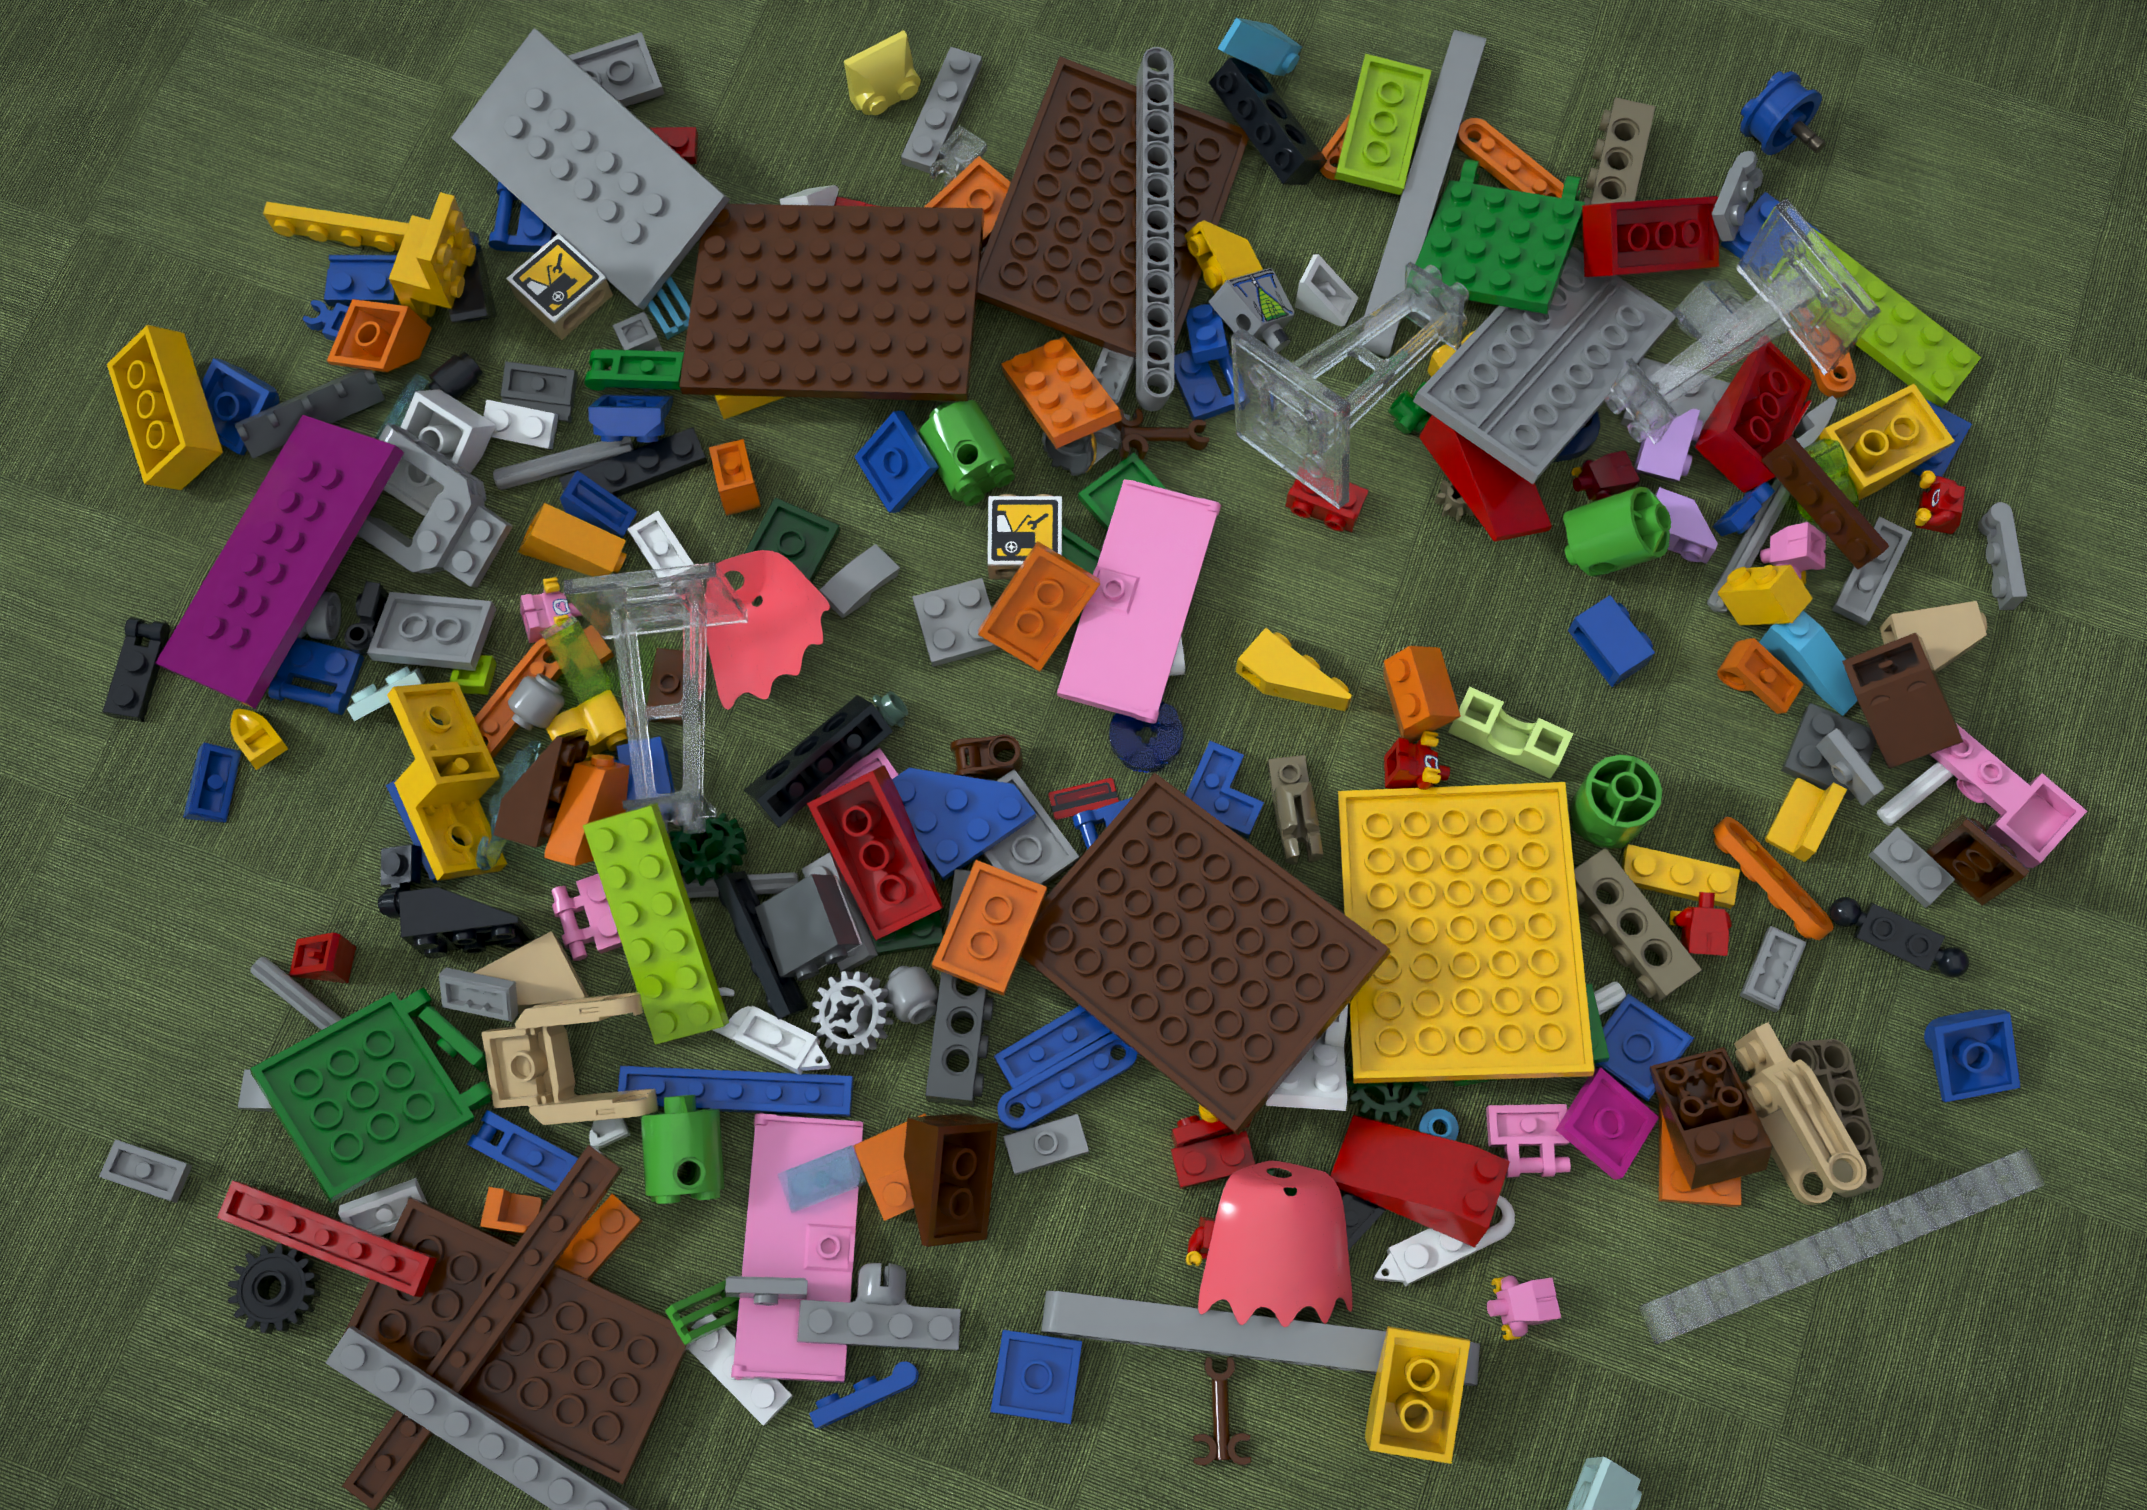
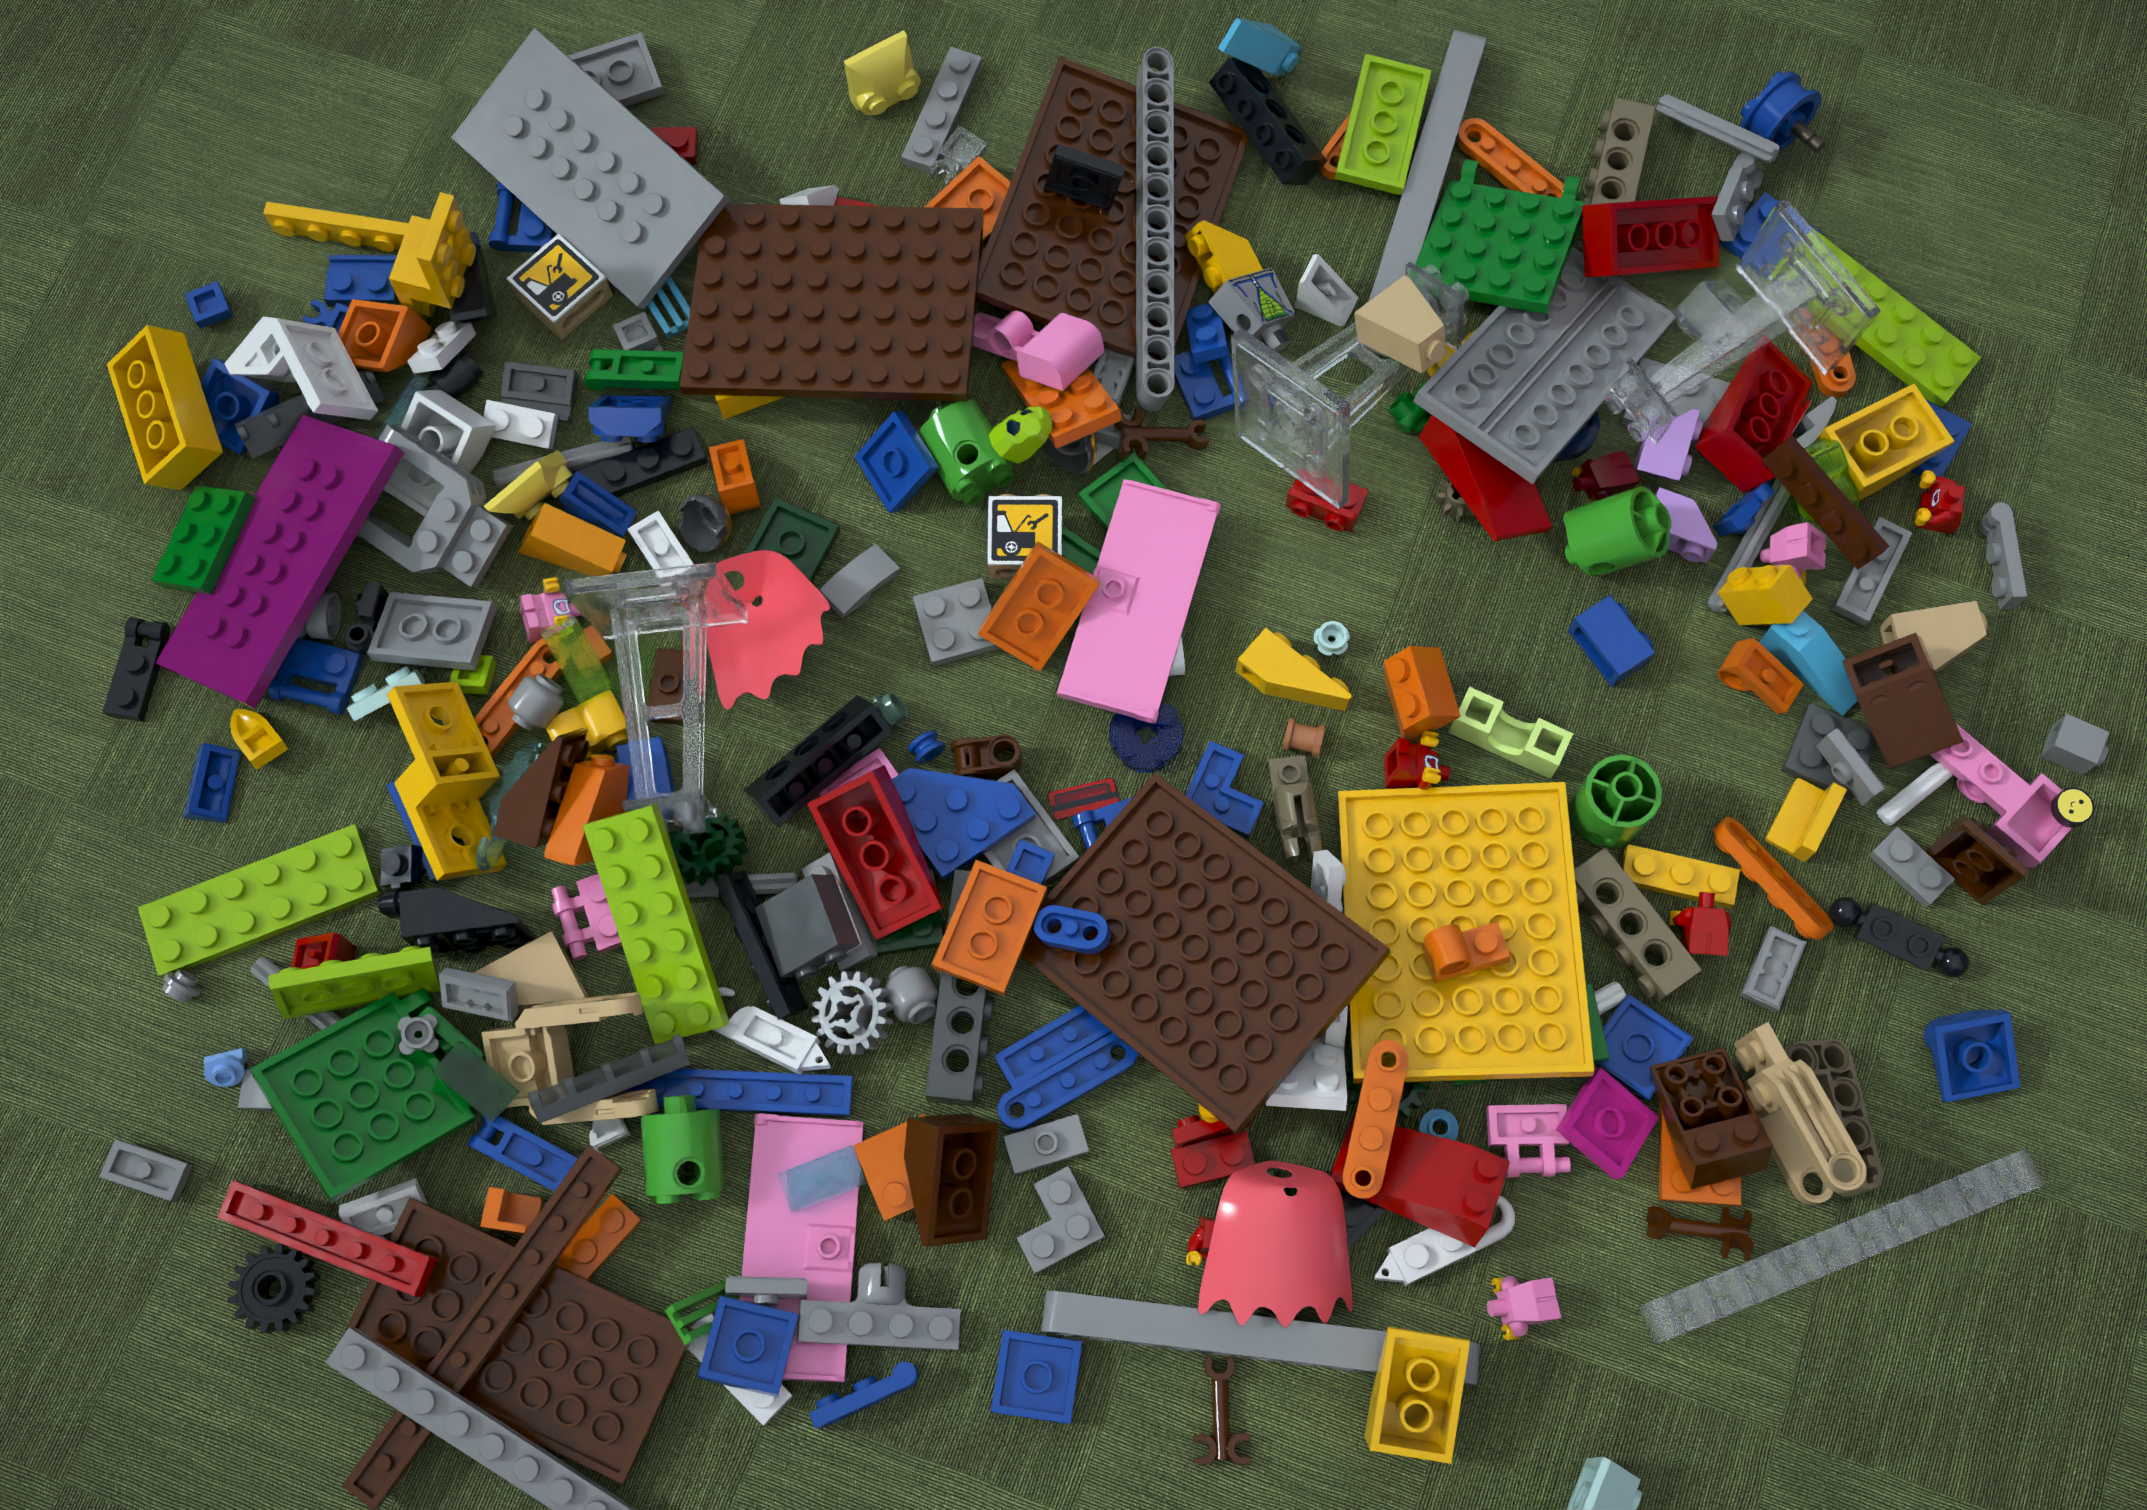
none -> lime plate [137,824,381,979]
none -> green plate [151,486,255,595]
none -> light grey plate [162,969,202,1003]
none -> blue plate [185,281,233,329]
none -> light blue plate [204,1048,248,1087]
none -> white bracket [224,317,378,420]
none -> lime plate [268,946,441,1019]
none -> light grey plate [398,1014,439,1055]
none -> white plate [408,321,476,373]
none -> clear green plate [432,1041,520,1123]
none -> light yellow slope [484,450,573,520]
none -> dark grey hinge [528,1034,690,1123]
none -> dark grey hair [678,494,732,553]
none -> blue plate [698,1296,799,1397]
none -> blue bush [908,730,946,765]
none -> bright pink plate [973,311,1104,391]
none -> lime rock [989,406,1052,464]
none -> blue plate [1006,839,1055,885]
none -> light grey plate [1017,1166,1105,1275]
none -> blue plate [1034,905,1111,954]
none -> black plate [1044,144,1126,210]
none -> nougat bush [1282,717,1325,758]
none -> white plate [1311,850,1346,913]
none -> light aqua plate [1314,621,1350,656]
none -> orange plate [1342,1040,1408,1199]
none -> tan slope [1354,275,1447,373]
none -> orange plate [1422,922,1511,983]
none -> reddish brown bar [1646,1206,1754,1262]
none -> light grey axle [1656,94,1780,163]
none -> light grey brick [2040,713,2109,775]
none -> light yellow tile [2051,788,2094,828]

